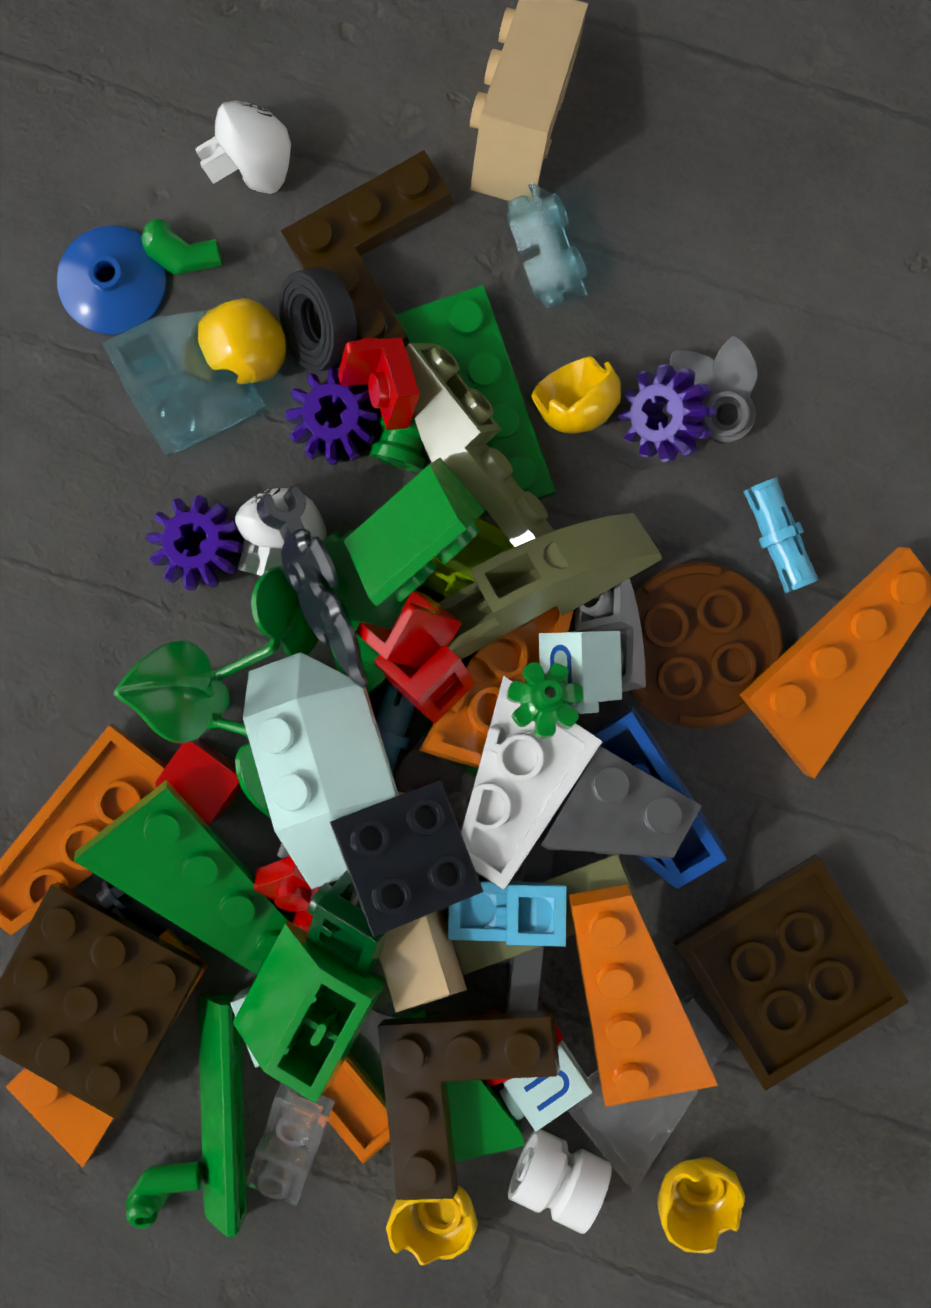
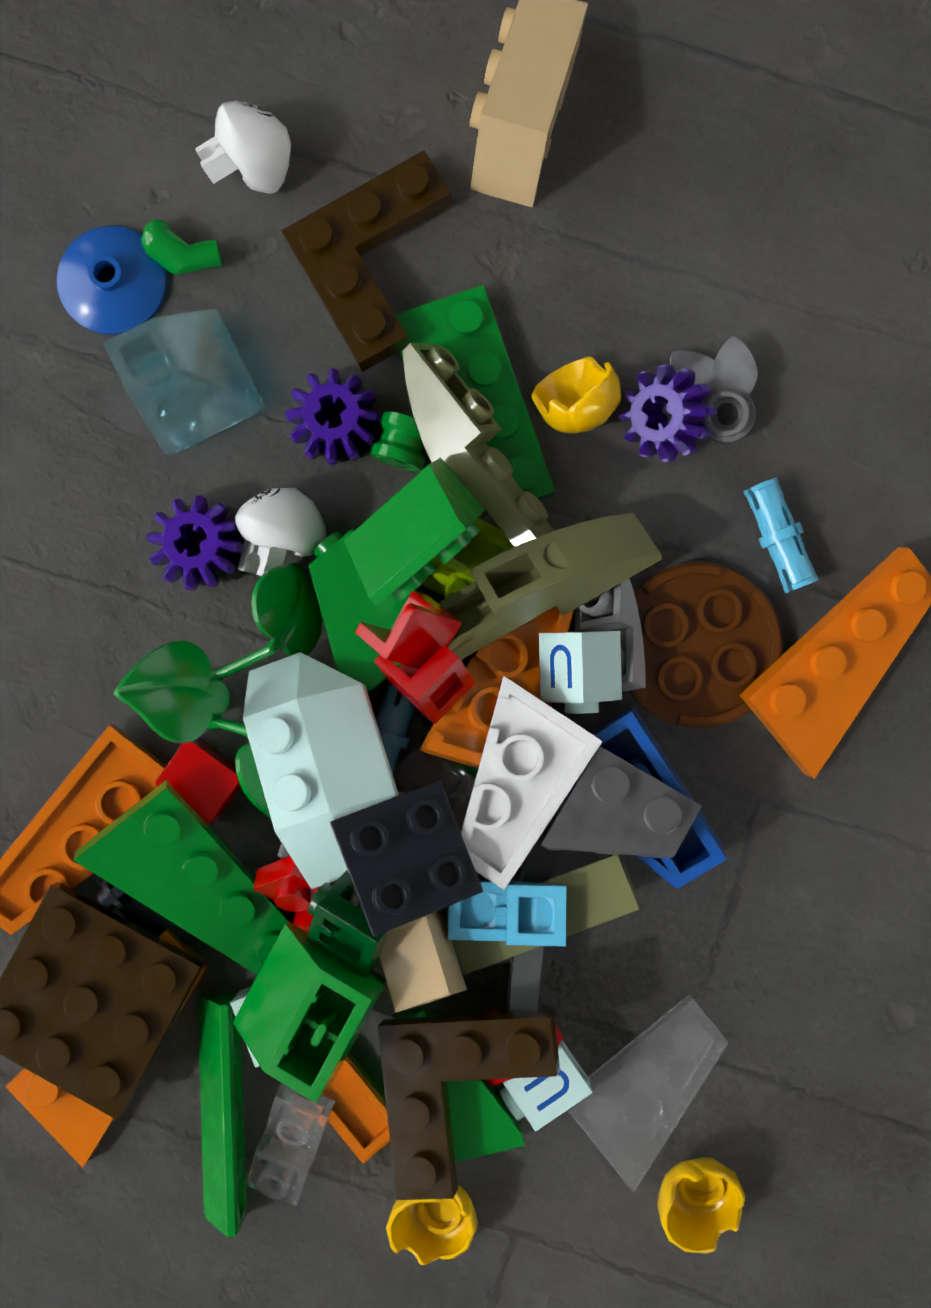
green arm [126,1161,202,1229] -> none
yellow hair [198,298,286,384] -> none
black piece [257,486,368,688] -> none
black tyre [279,267,357,371] -> none
red bracket [338,337,420,430] -> none
clear light blue hinge [506,183,587,308] -> none
green plant [506,662,583,739] -> none
white wheel [508,1129,612,1234] -> none
orange wing [569,884,718,1107] -> none
dark brown plate [673,855,909,1091] -> none

